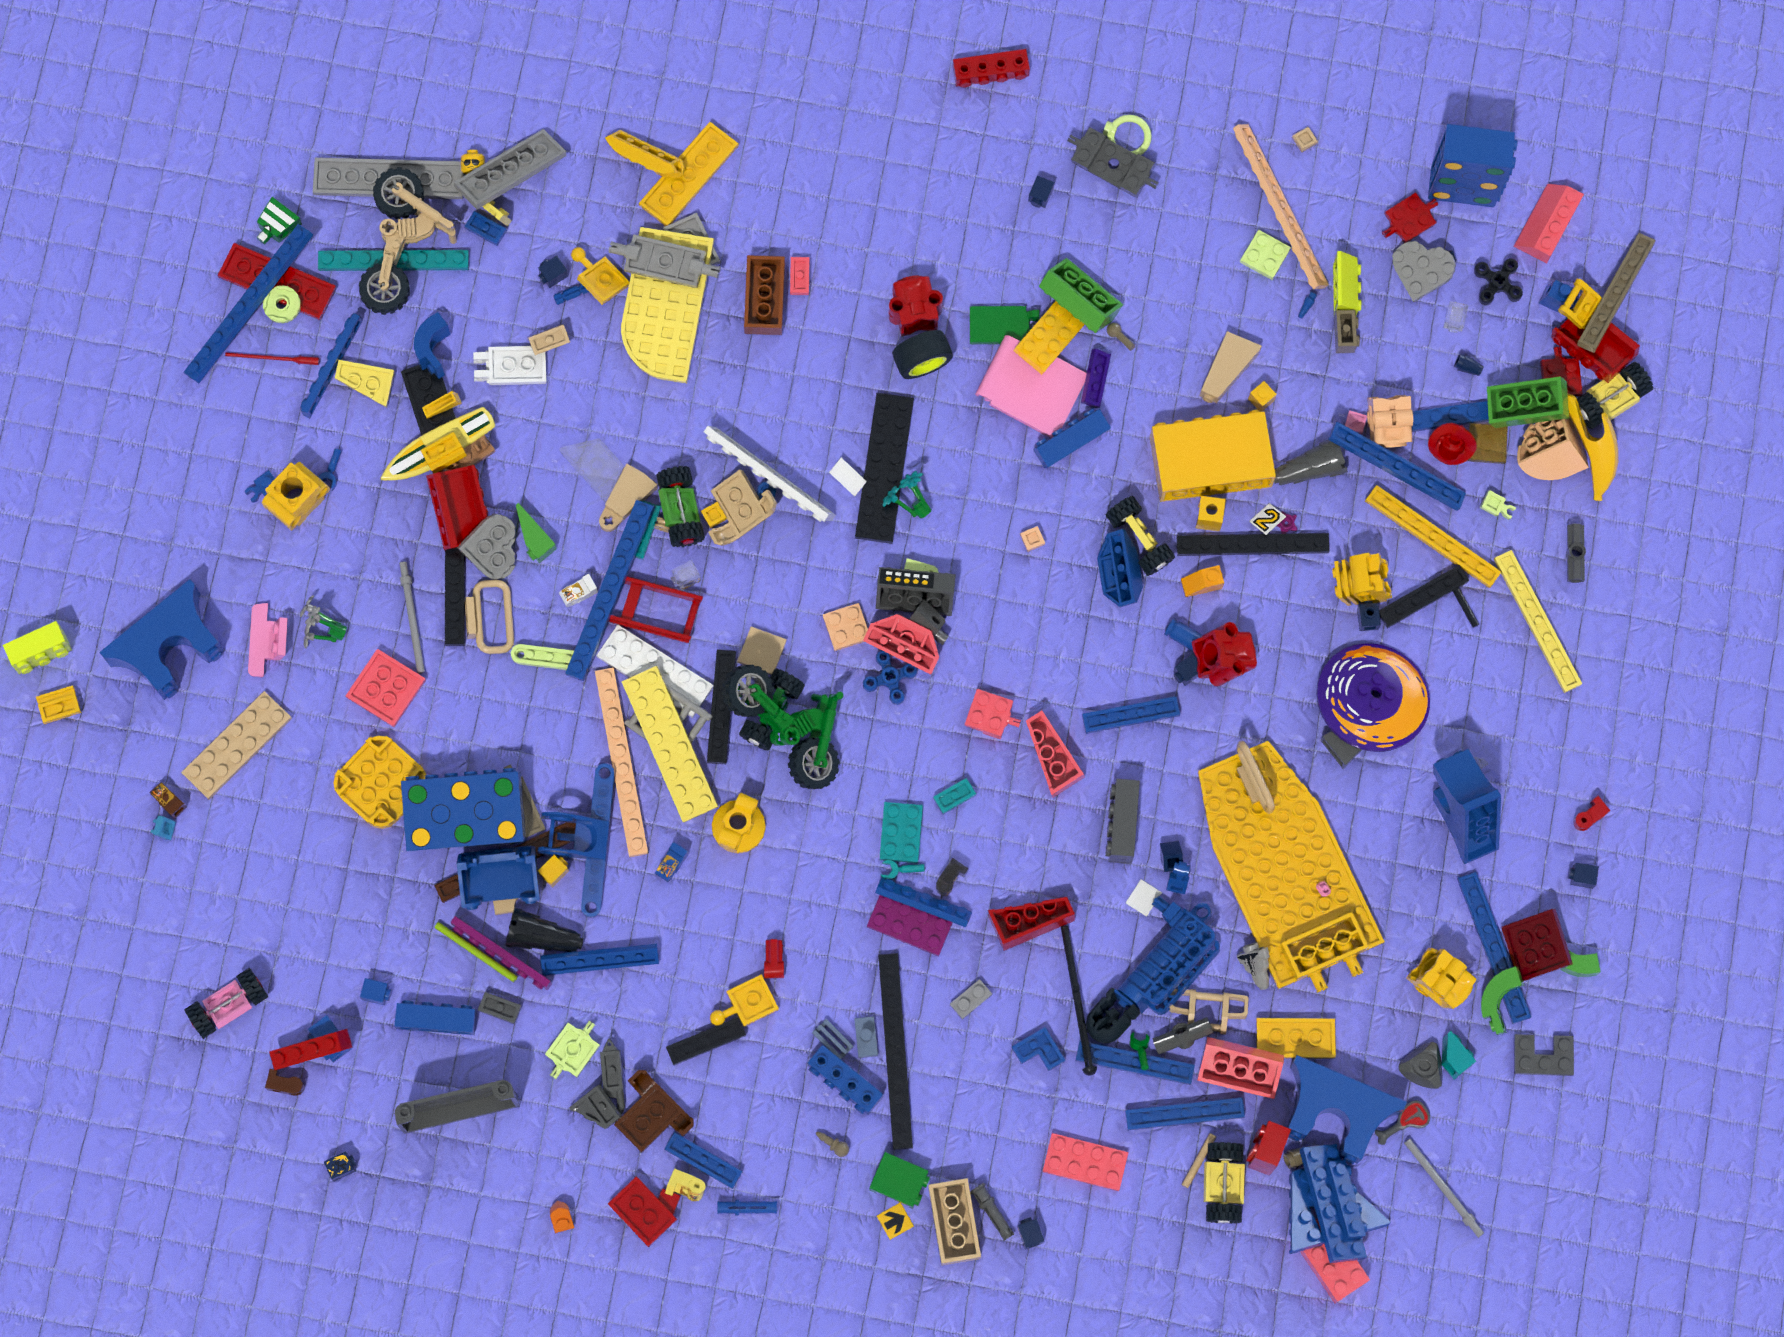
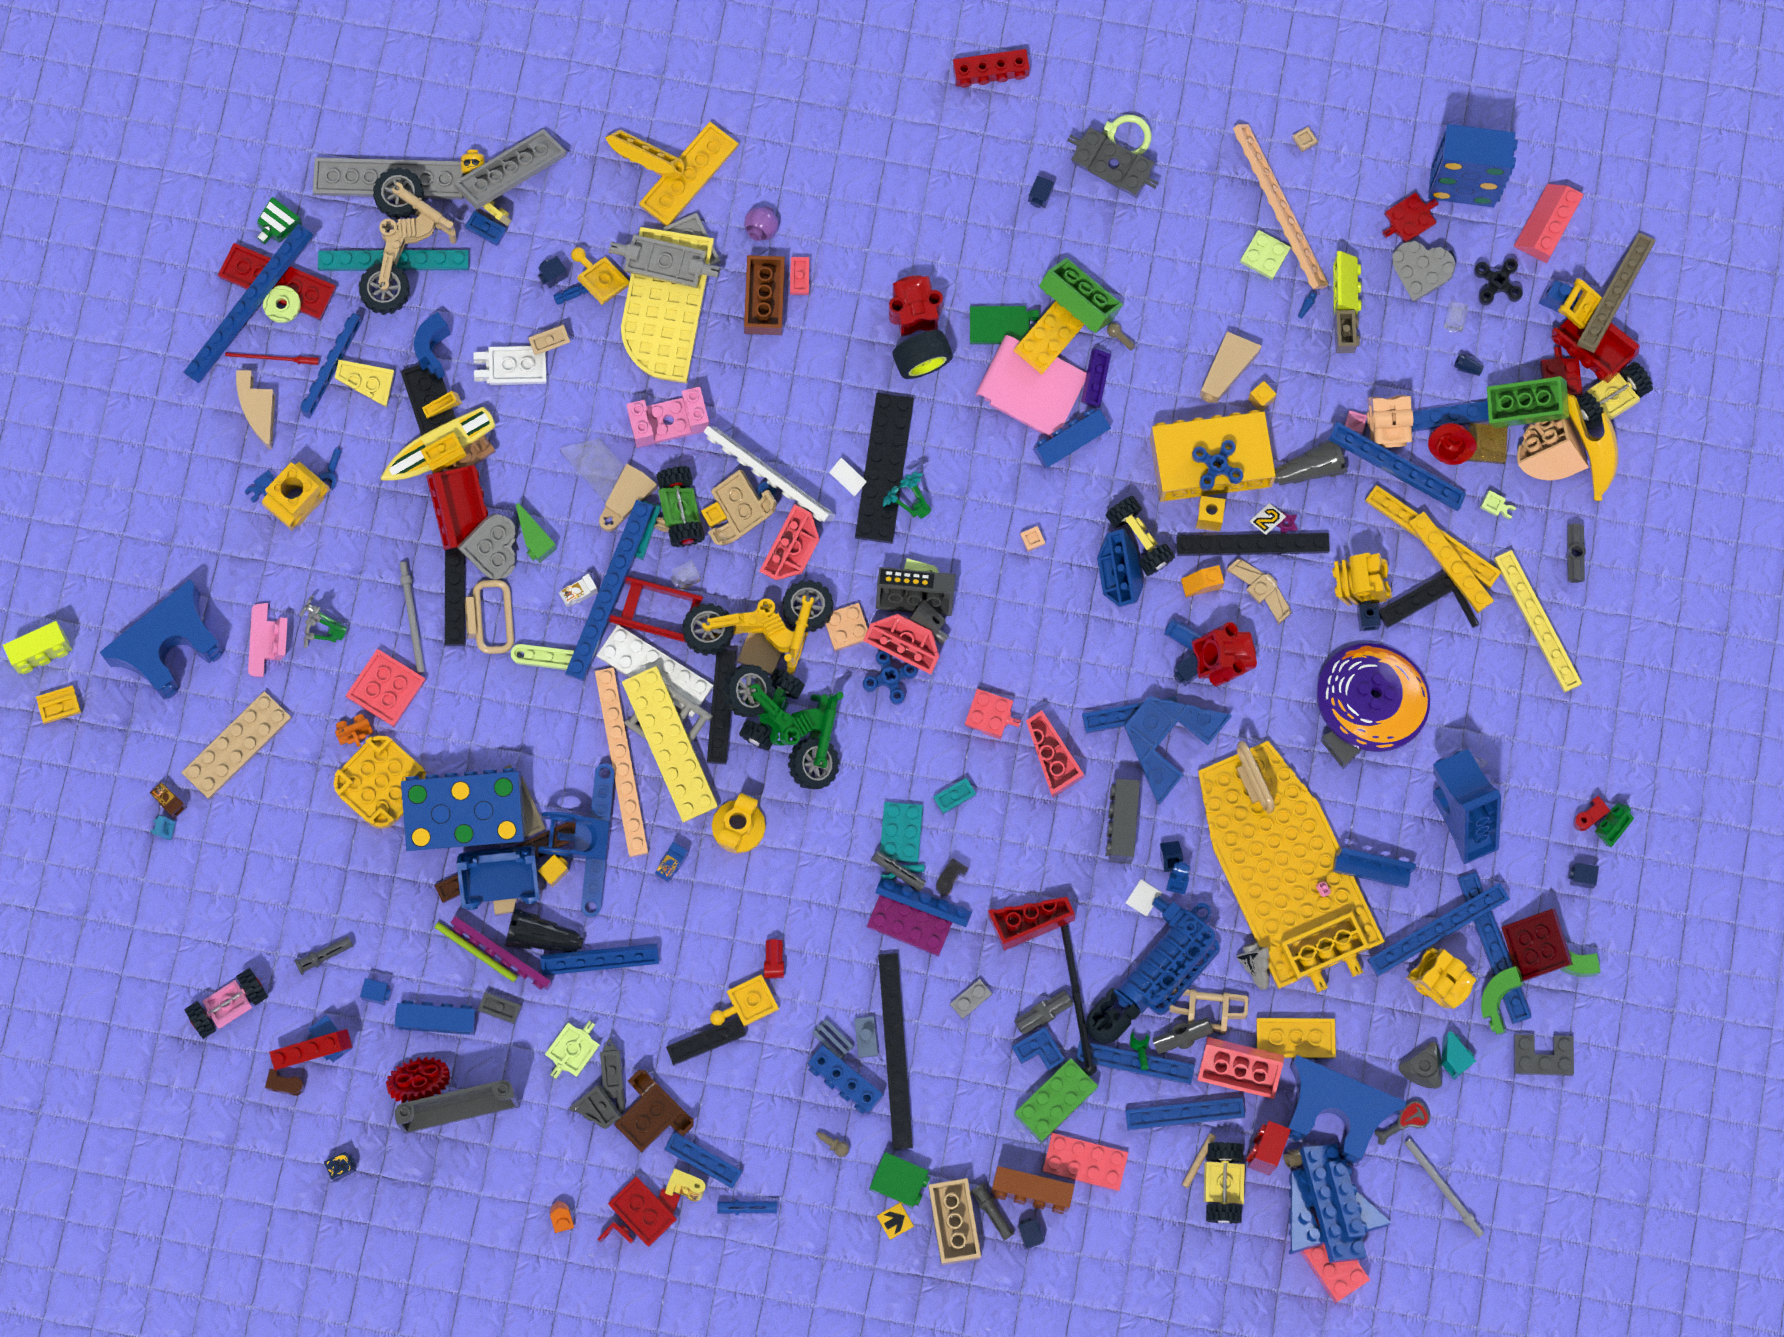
none -> tan slope [236,370,275,449]
none -> dark grey pin [294,936,353,975]
none -> orange hips [335,714,373,747]
none -> red gear [386,1056,451,1103]
none -> red bracket [597,1222,634,1245]
none -> bright pink plate [626,387,709,448]
none -> piece [683,580,833,675]
none -> medium lavender plant [744,207,778,241]
none -> coral wedge [759,504,820,580]
none -> dark grey pin [871,850,926,892]
none -> dark orange brick [991,1166,1075,1214]
none -> dark grey piece [1014,990,1073,1035]
none -> bright green brick [1014,1058,1098,1144]
none -> blue wing [1124,696,1232,805]
none -> blue gear [1192,440,1243,491]
none -> tan plate [1226,558,1293,625]
none -> blue fence [1333,848,1416,888]
none -> blue plate [1367,883,1510,977]
none -> yellow plate [1408,512,1494,613]
none -> green bracket [1595,802,1634,848]

